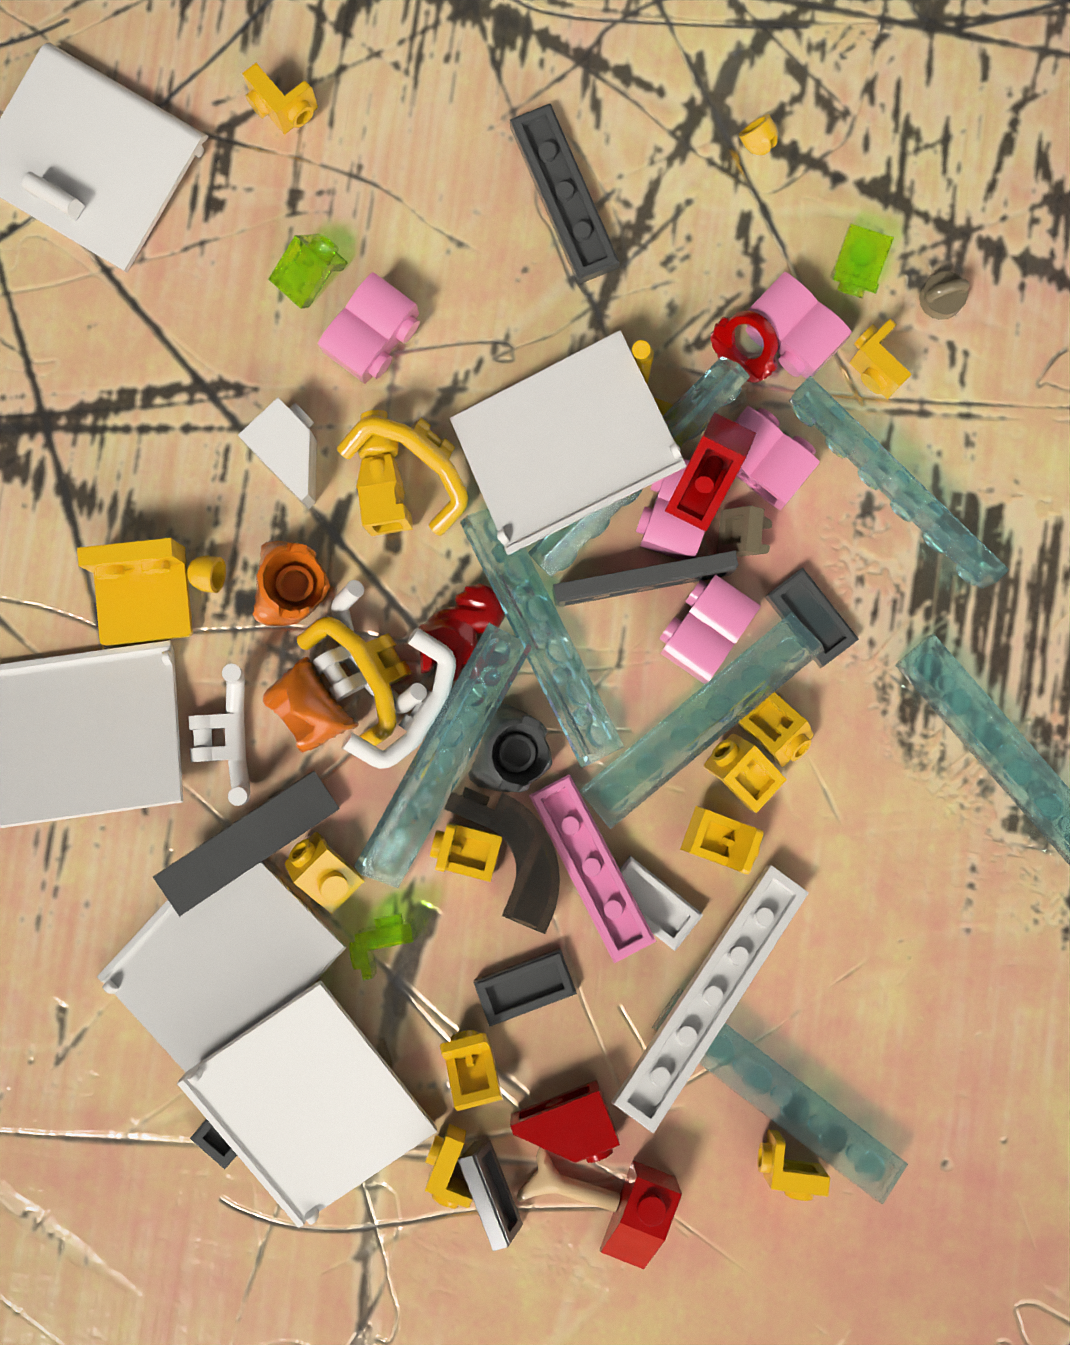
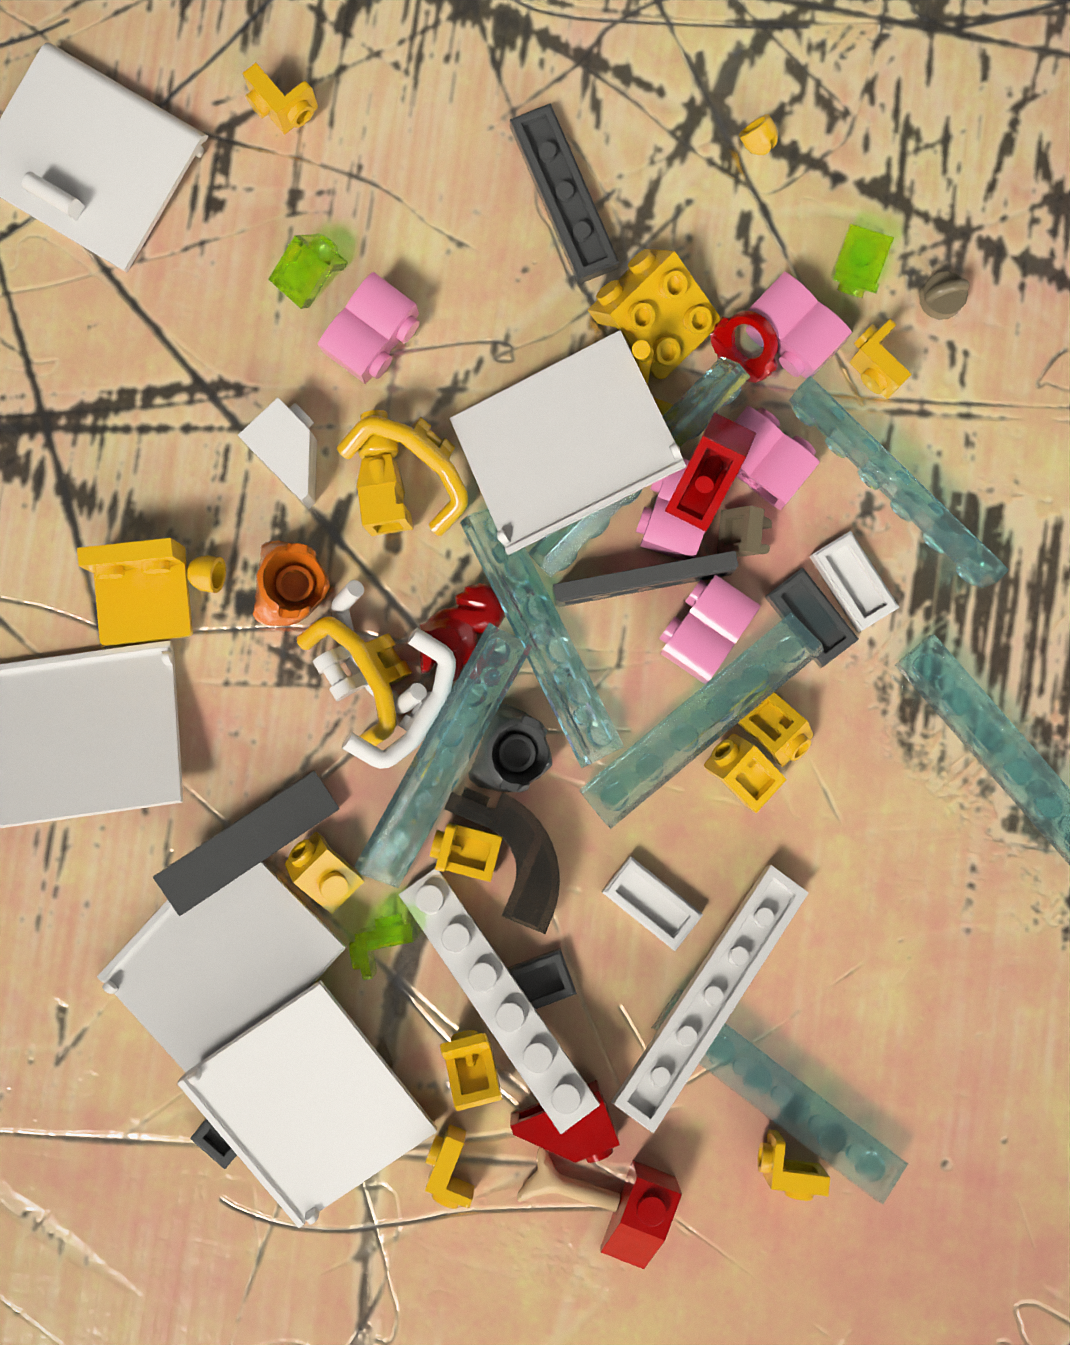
white piece [188,663,250,806] -> none
orange hair [262,657,359,753] -> none
dark grey tile [458,1137,523,1251] -> none
bright pink tile [529,774,656,963] -> none
yellow bracket [680,806,764,874] -> none
none -> white plate [398,869,600,1134]
none -> yellow bracket [587,249,720,379]
none -> white tile [809,531,900,633]

